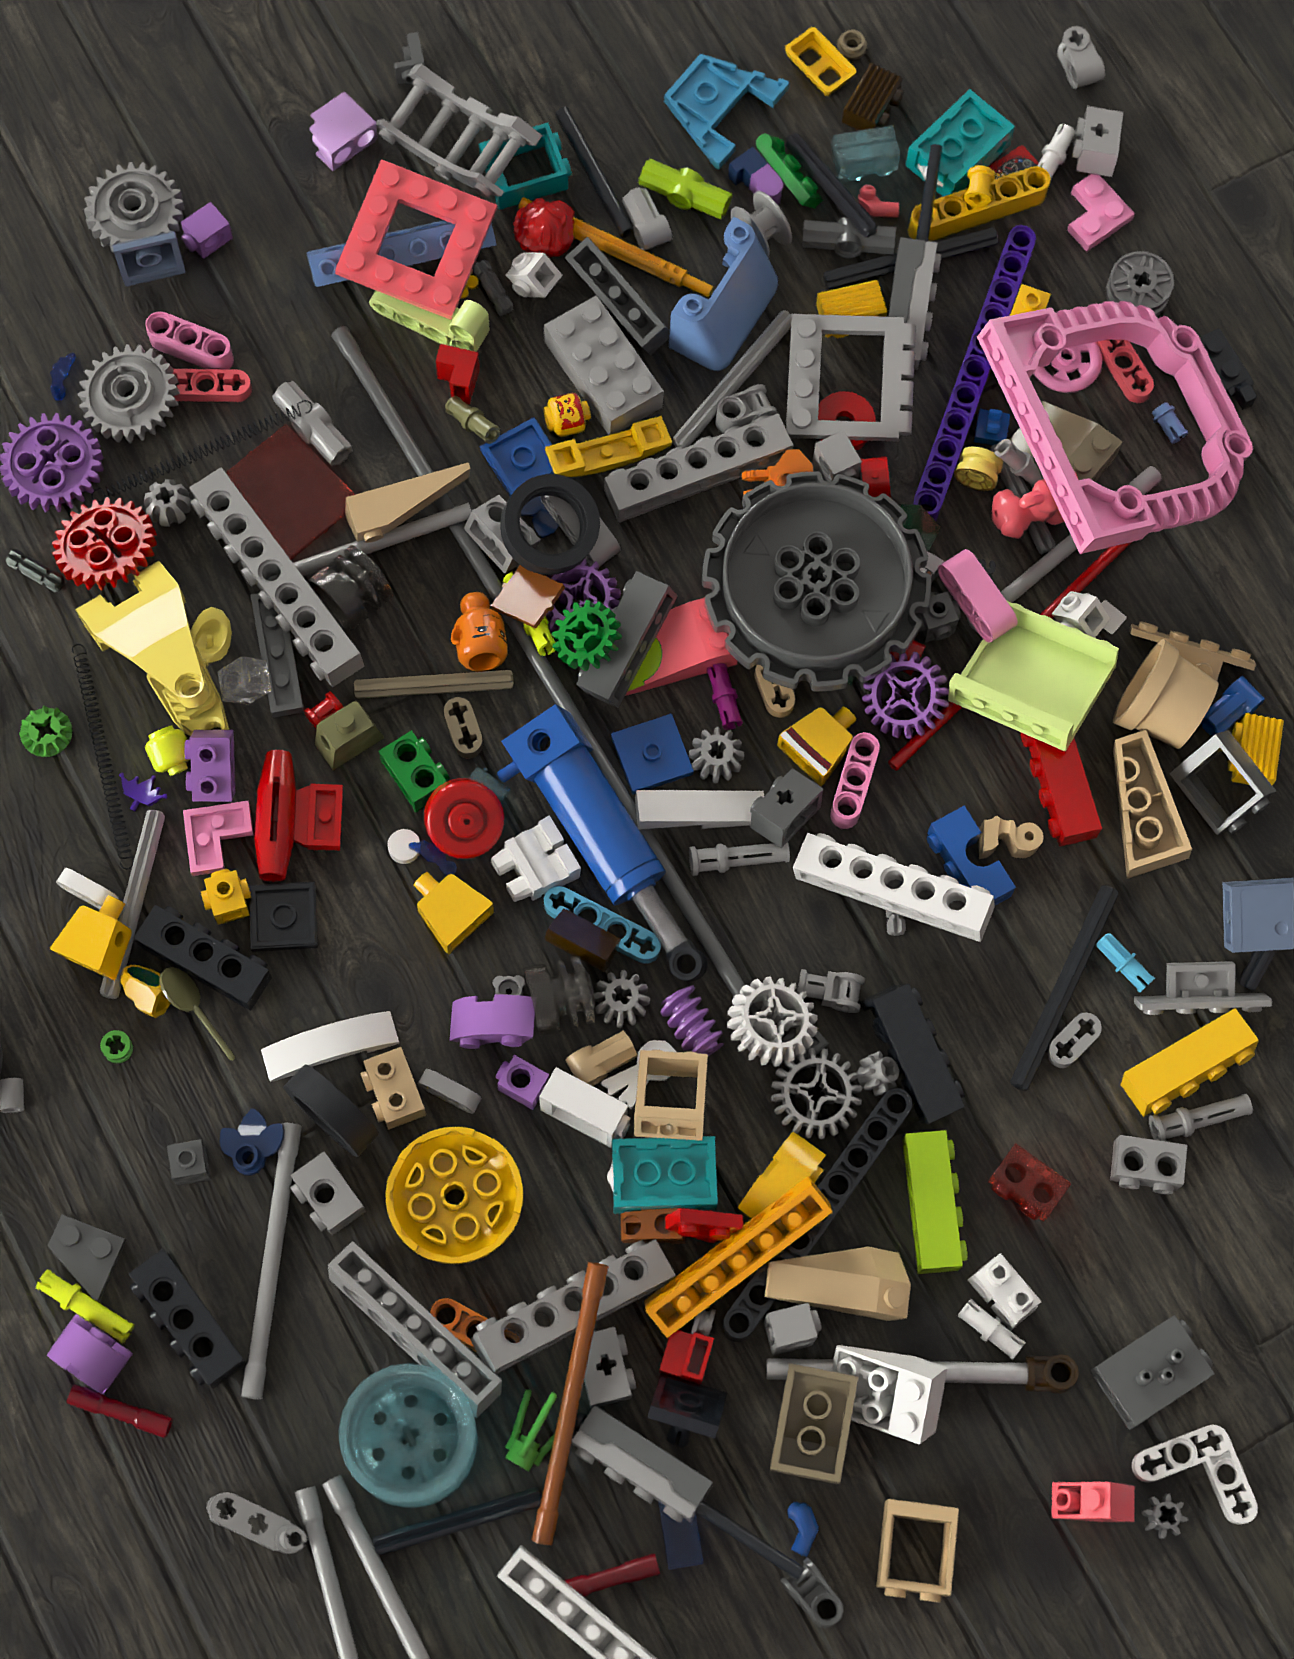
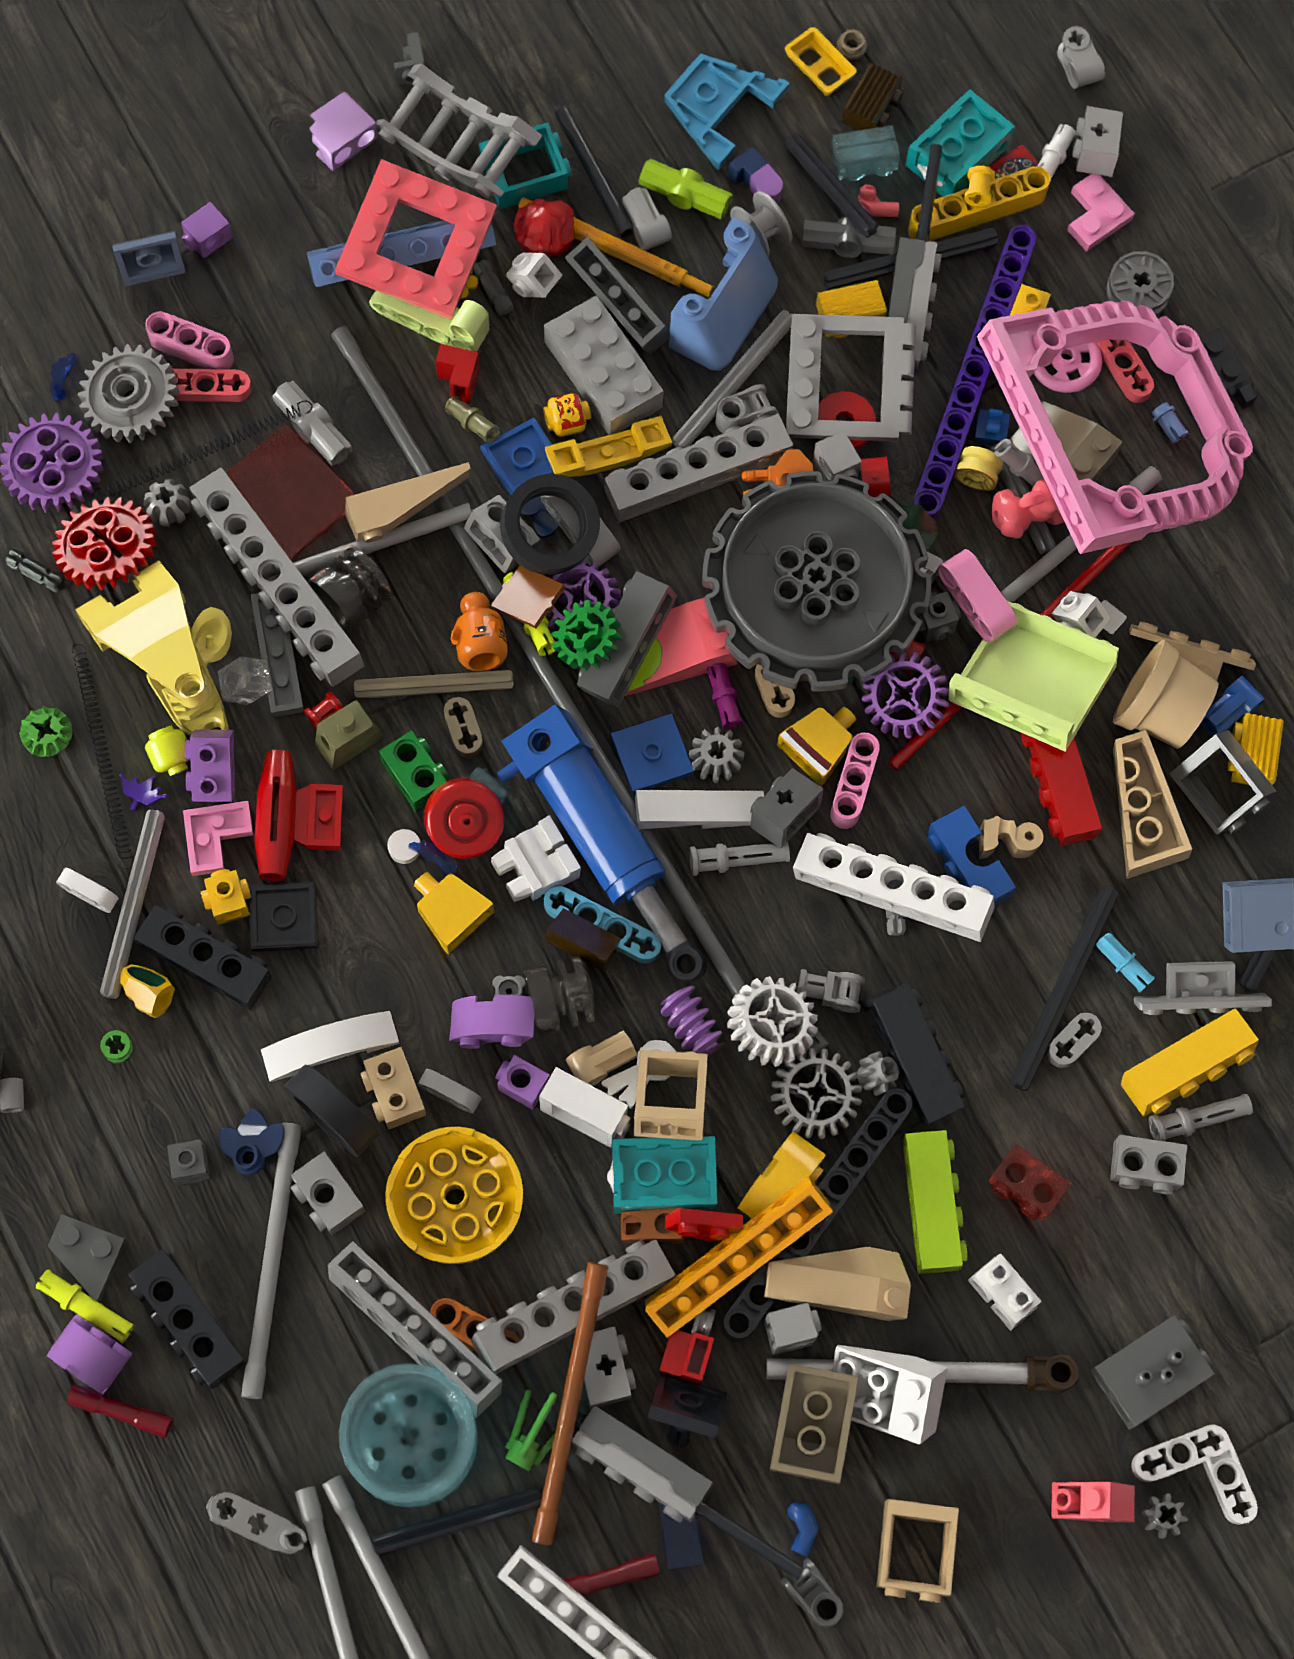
yellow torso [50,895,132,981] -> none
light grey gear [84,162,184,253] -> none
olive piece [159,967,235,1061] -> none
light grey gear [593,970,650,1028] -> none
green plate [756,134,823,209] -> none
white pin [958,1299,1026,1360] -> none

